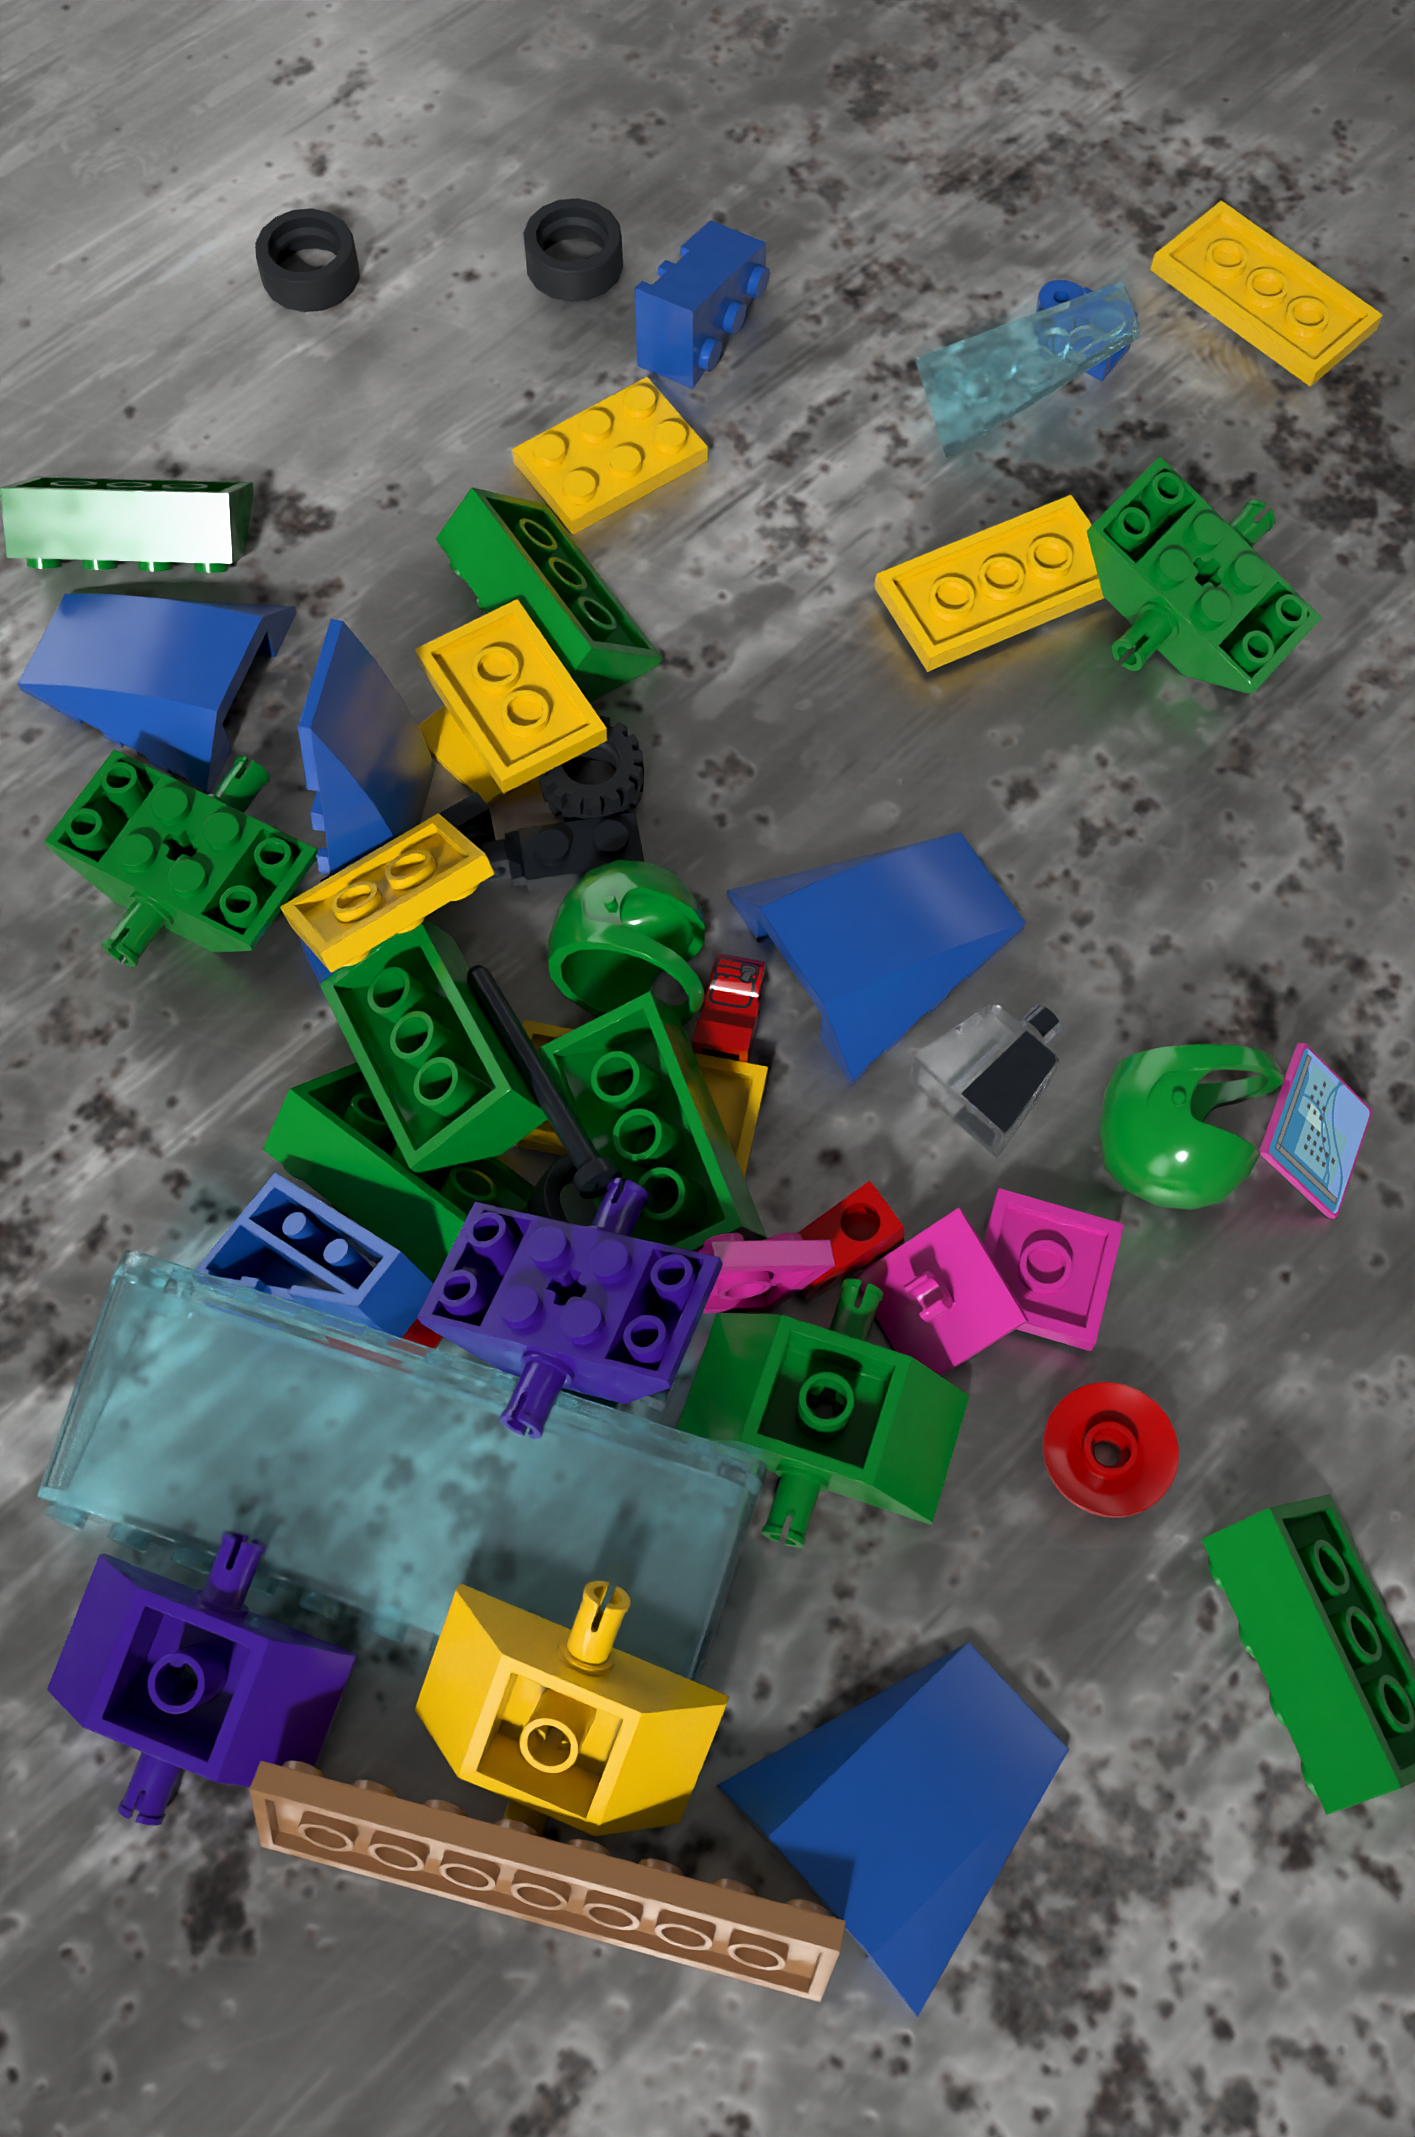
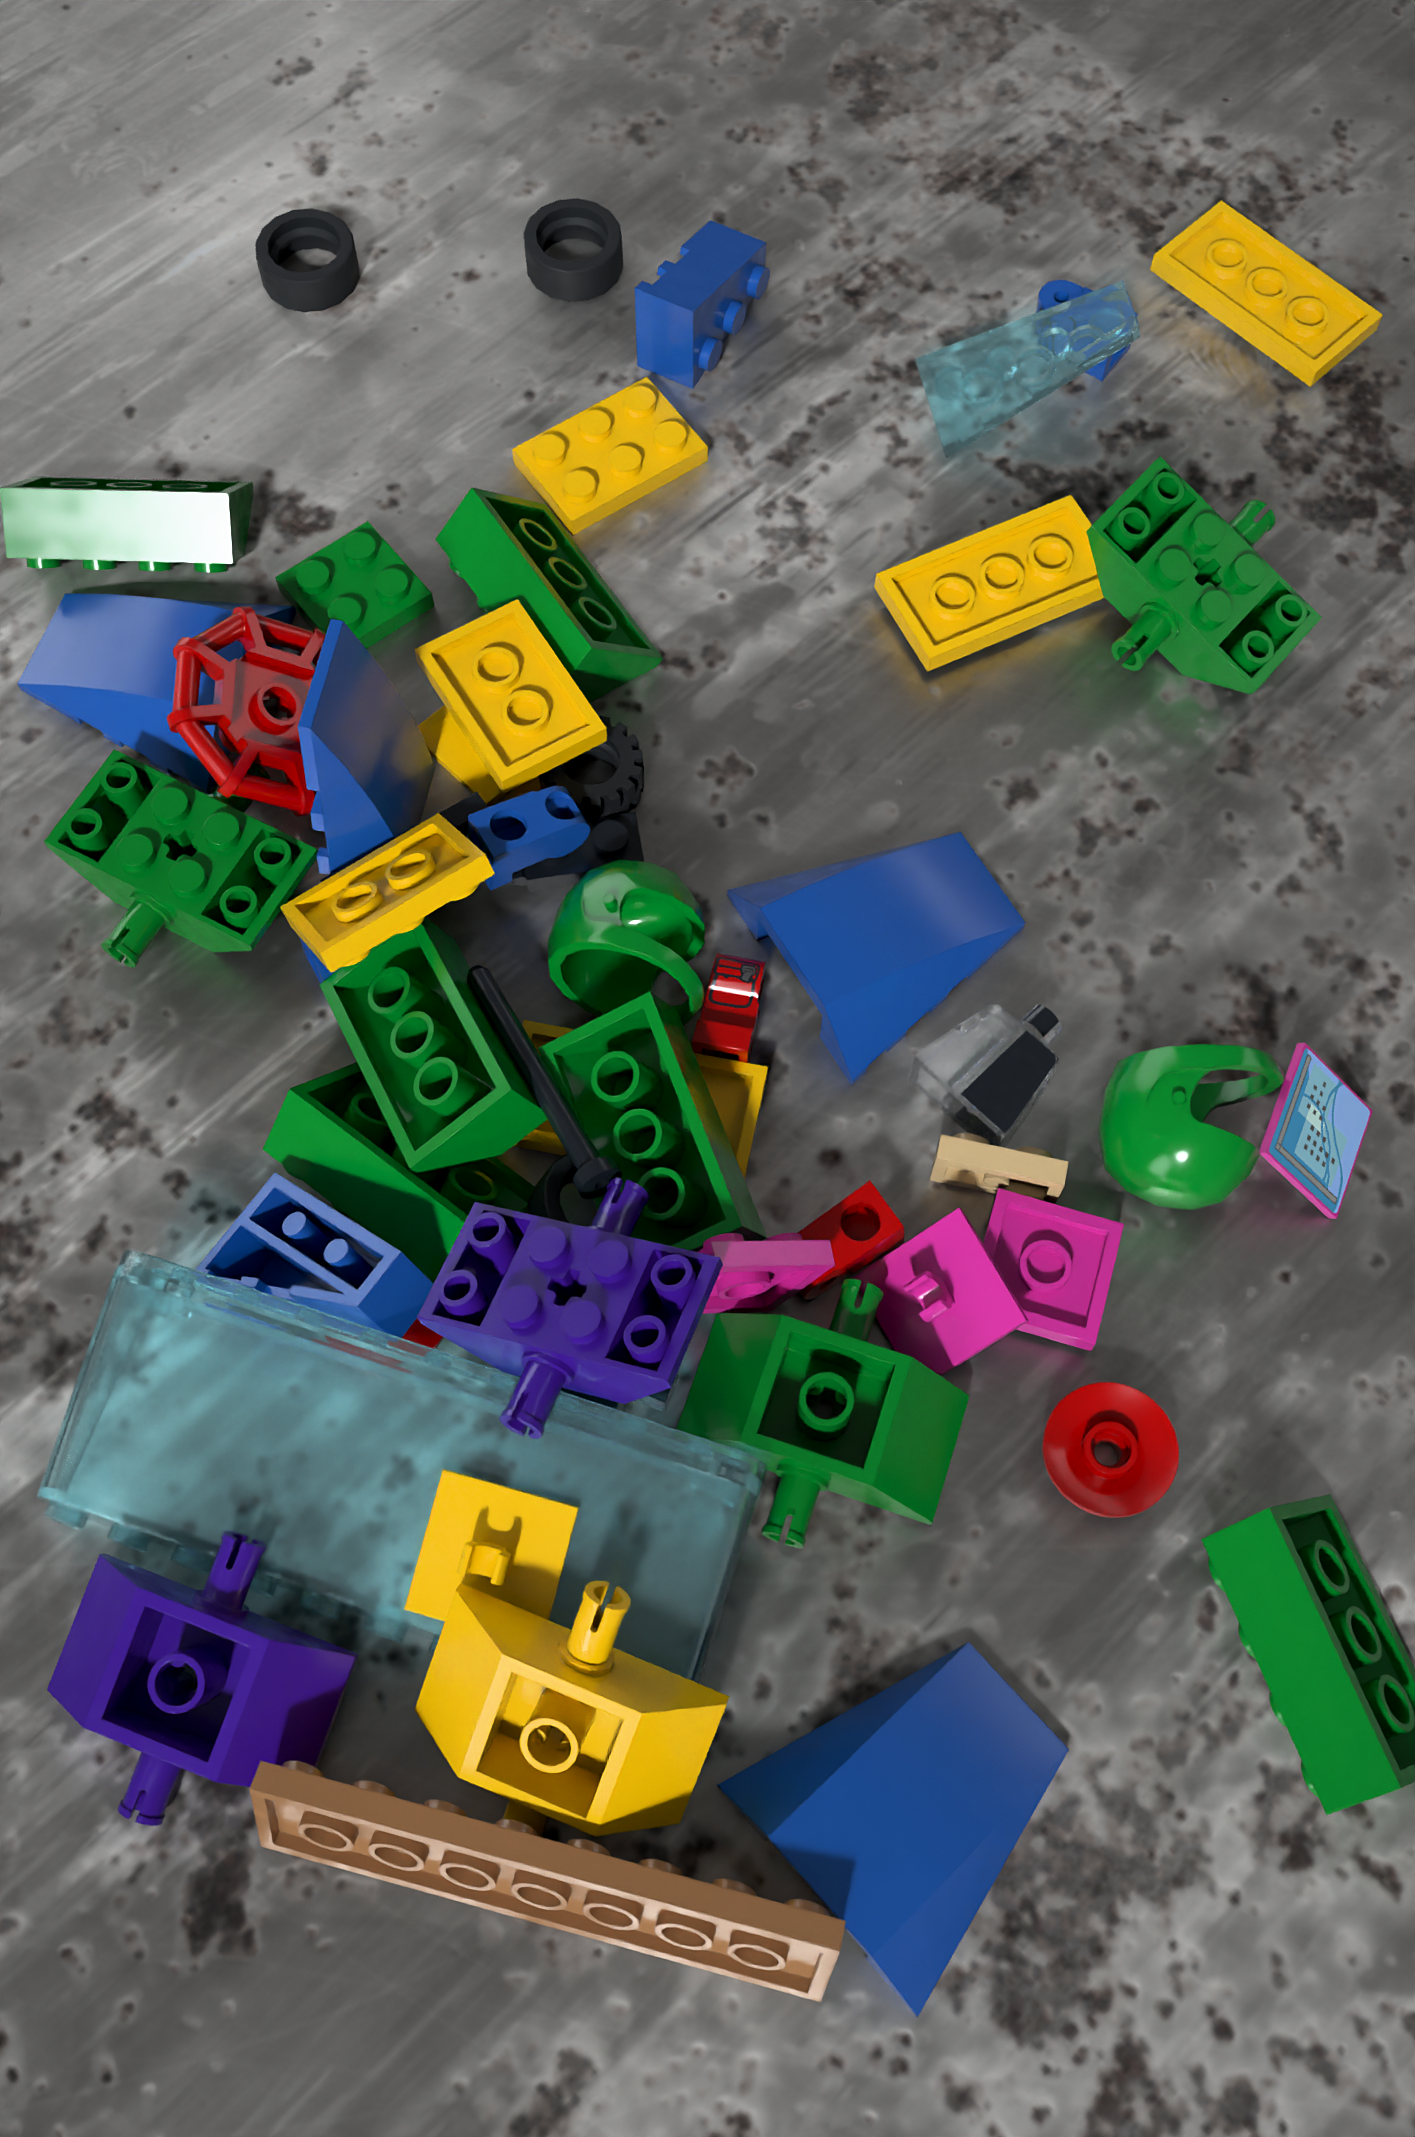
none -> red plate [166,606,326,817]
none -> green plate [275,521,434,649]
none -> yellow piece [404,1469,580,1621]
none -> blue leg [467,786,590,891]
none -> tan plate [930,1133,1069,1204]

